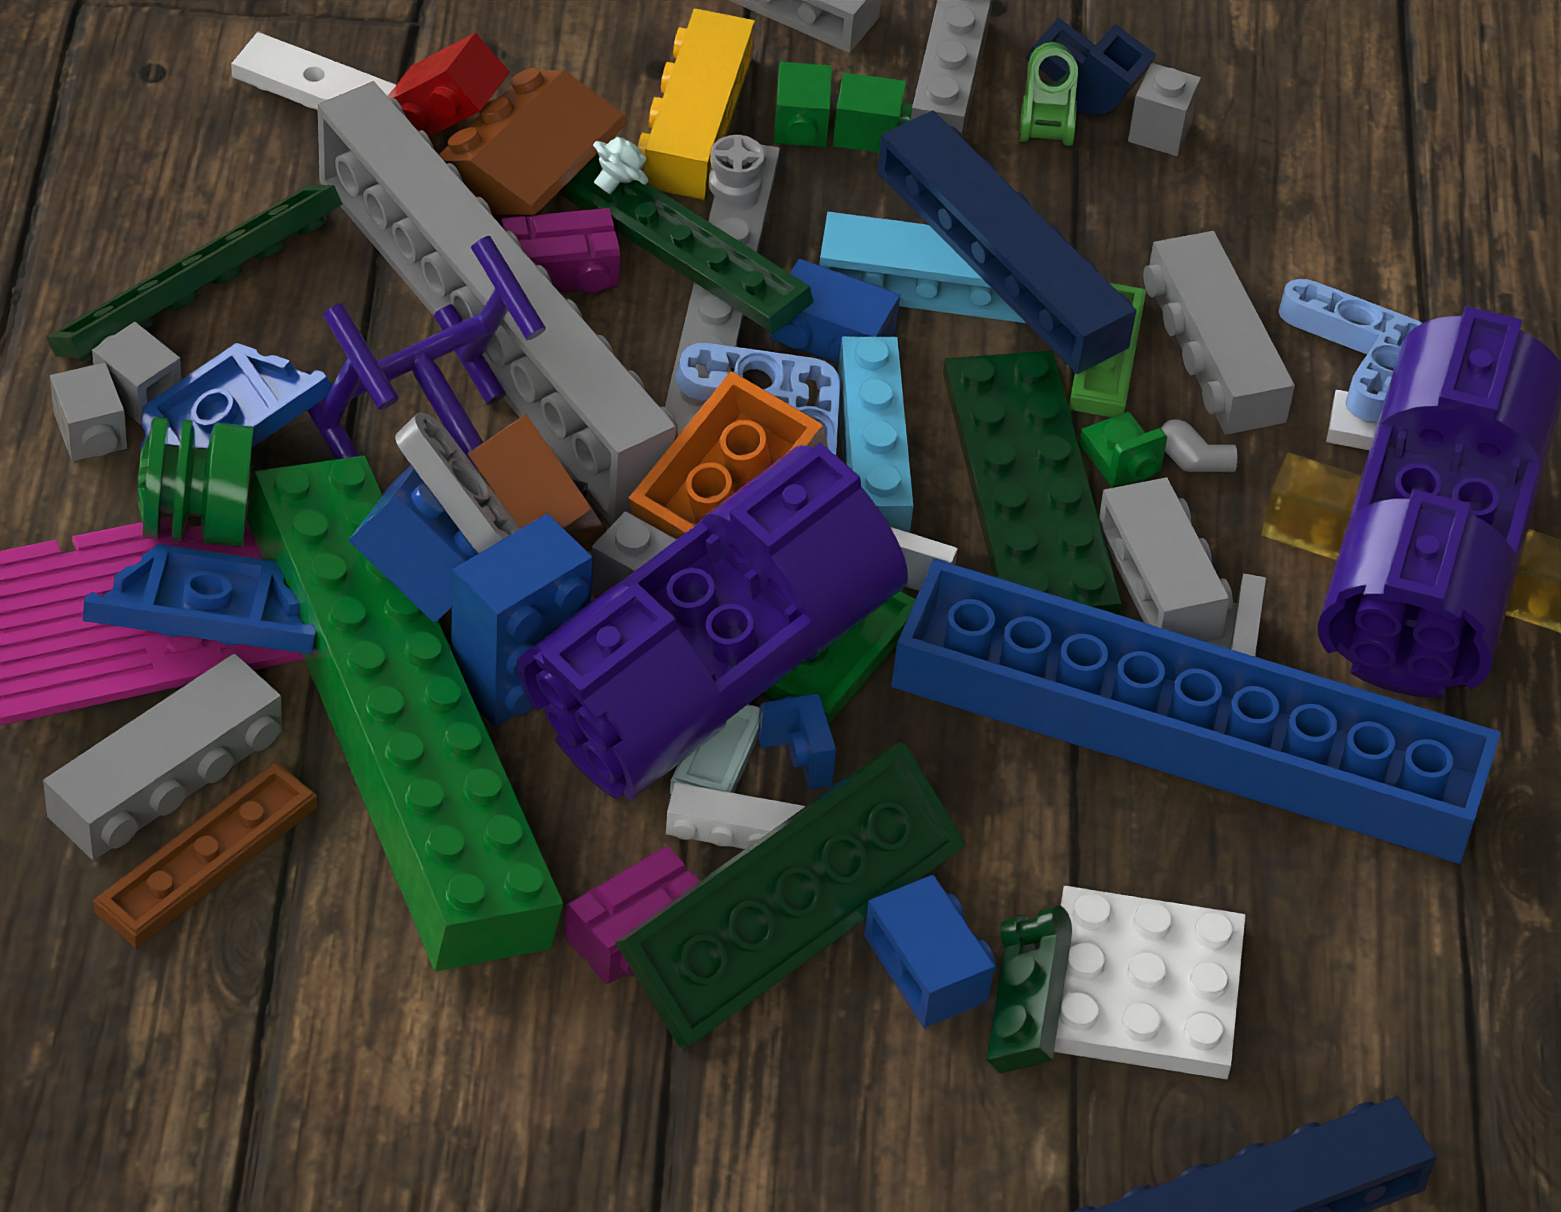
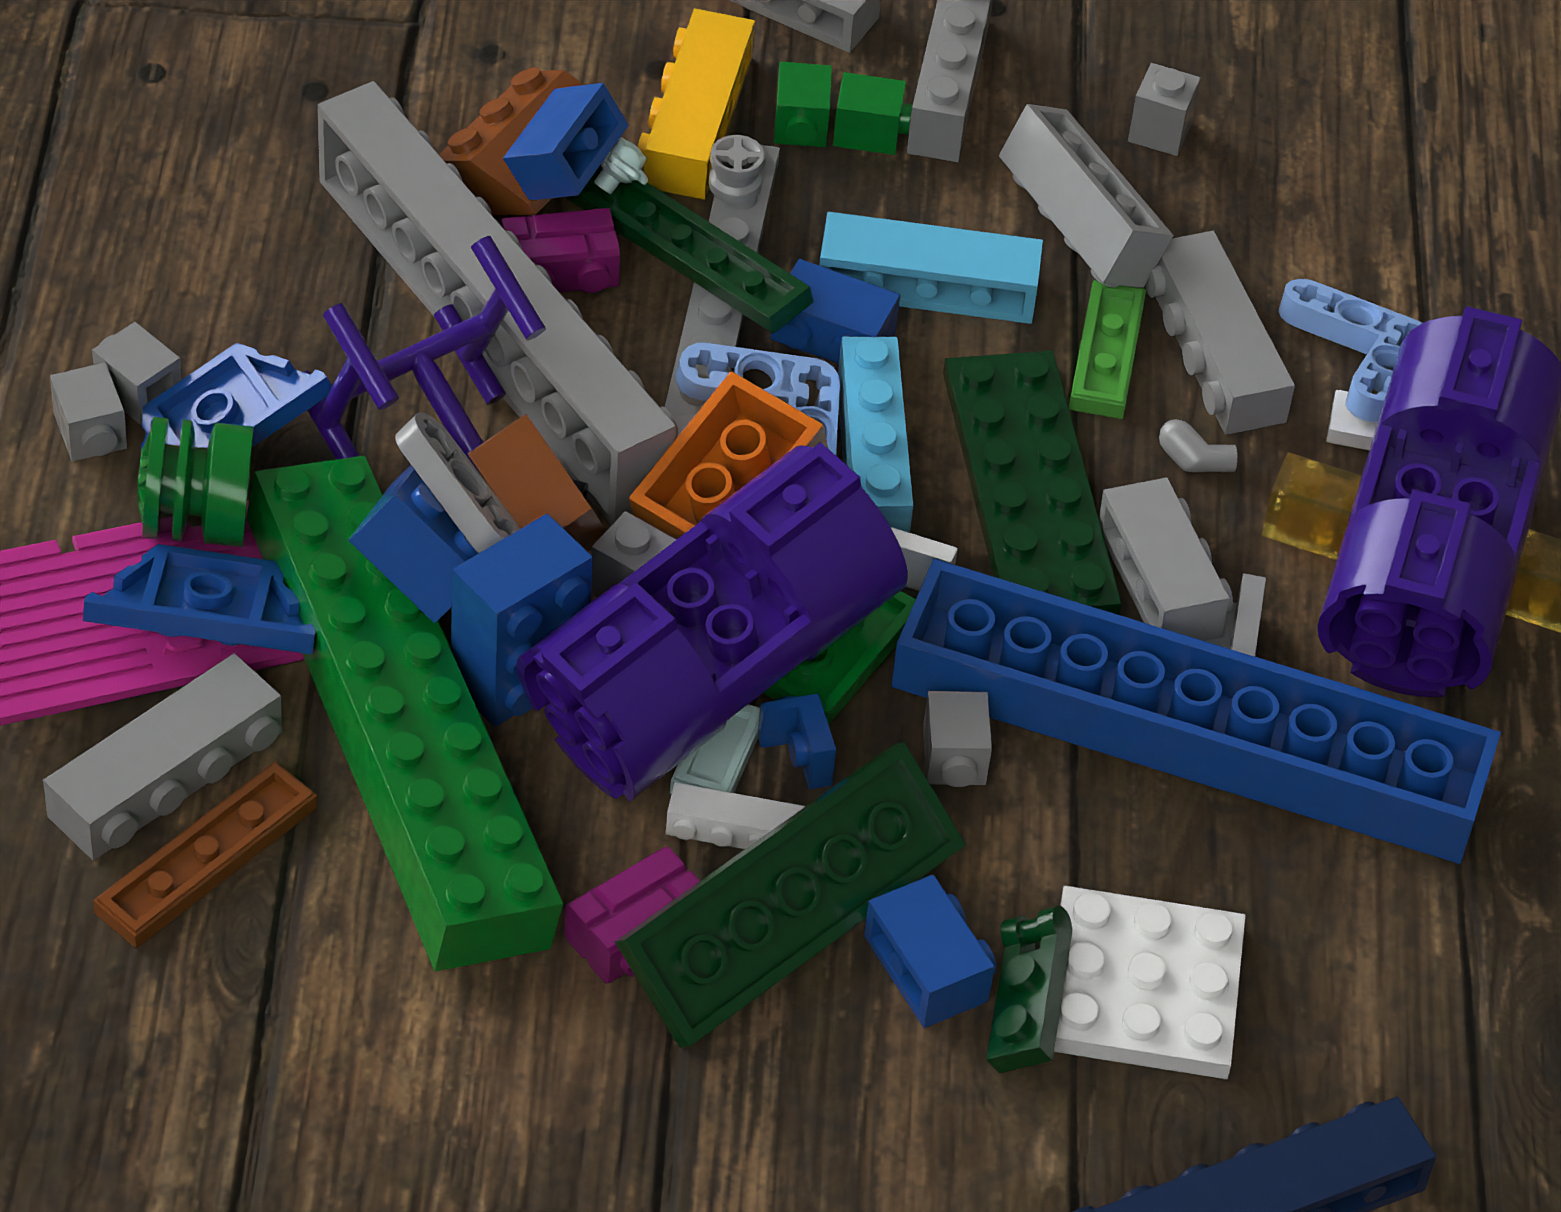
dark green plate [46,185,343,362] -> none
white tile [231,32,396,110] -> none
red brick [388,32,510,137] -> none
dark blue brick [877,110,1137,374] -> none
bright green piece [1019,42,1078,147] -> none
dark blue brick [1025,17,1156,115] -> none
green bracket [1079,412,1167,488] -> none
none -> blue brick [503,83,629,200]
none -> light grey brick [923,691,992,787]
none -> light grey brick [999,104,1174,288]

